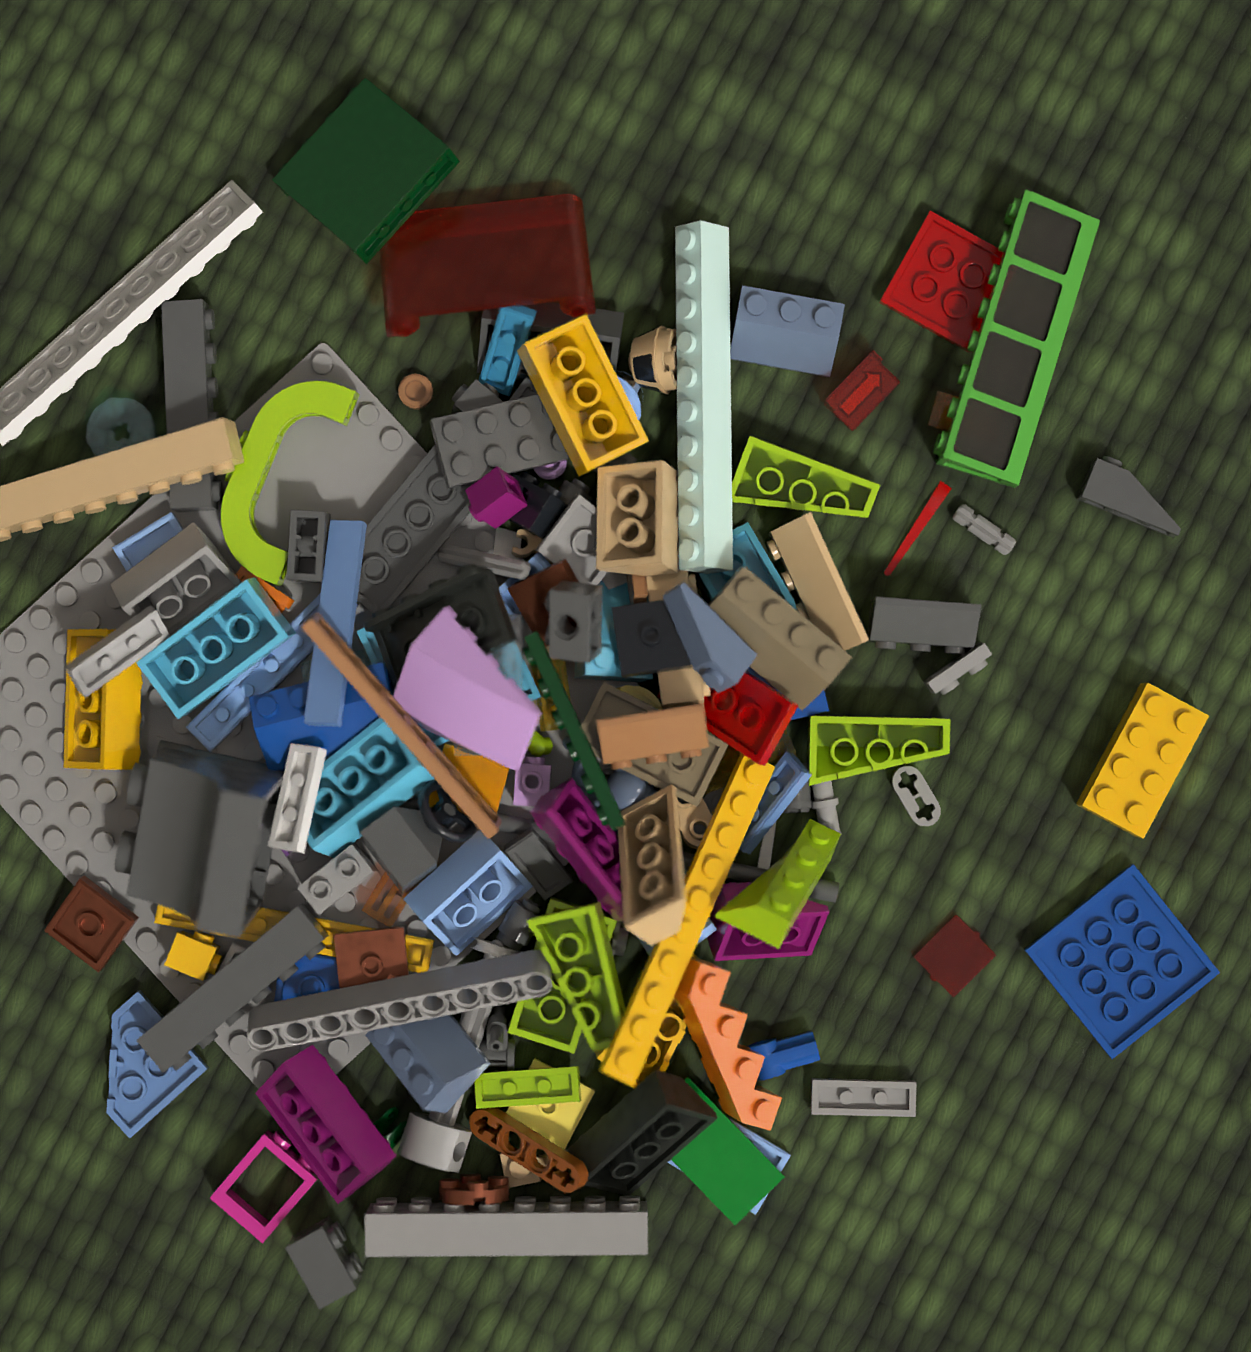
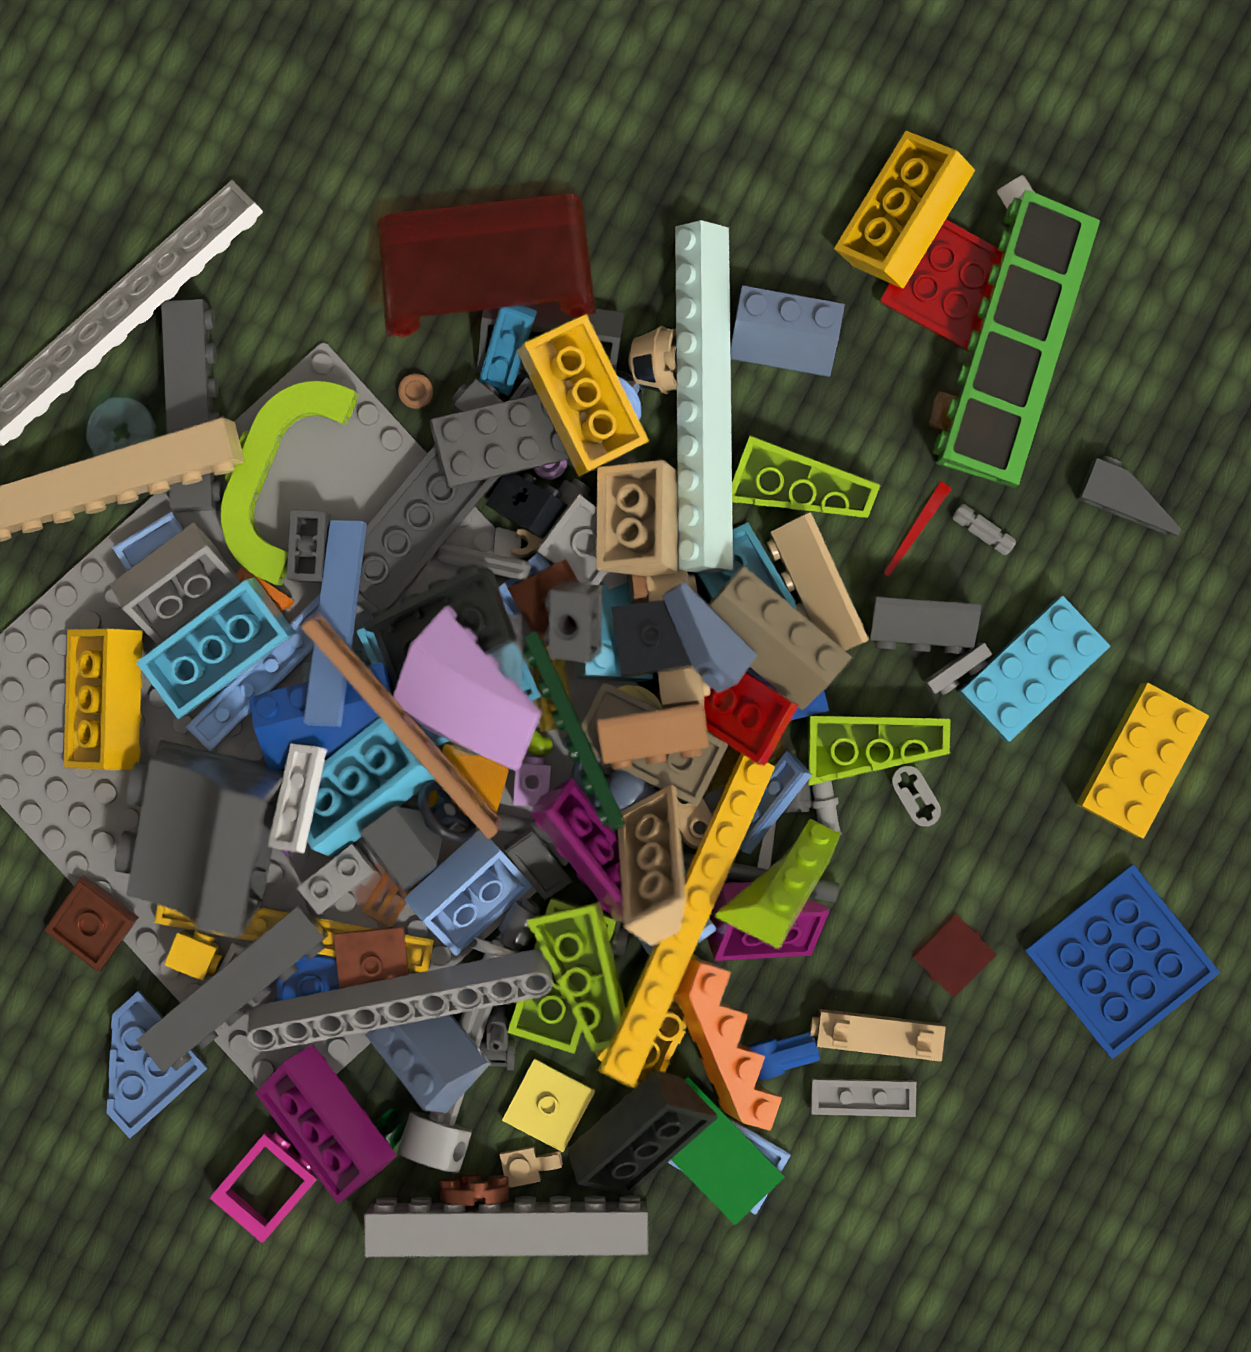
light grey plate [64,606,171,698] -> none
dark green panel [272,78,460,264] -> none
dark grey brick [285,1216,364,1310] -> none
magenta brick [465,466,527,529] -> none
dark orange beam [469,1107,588,1193] -> none
lime plate [474,1066,581,1109] -> none
clear red panel [823,350,900,432] -> none
none -> tan brick [810,1009,946,1062]
none -> yellow brick [834,131,975,289]
none -> medium azure brick [957,596,1111,742]
none -> white sticker [997,175,1034,209]

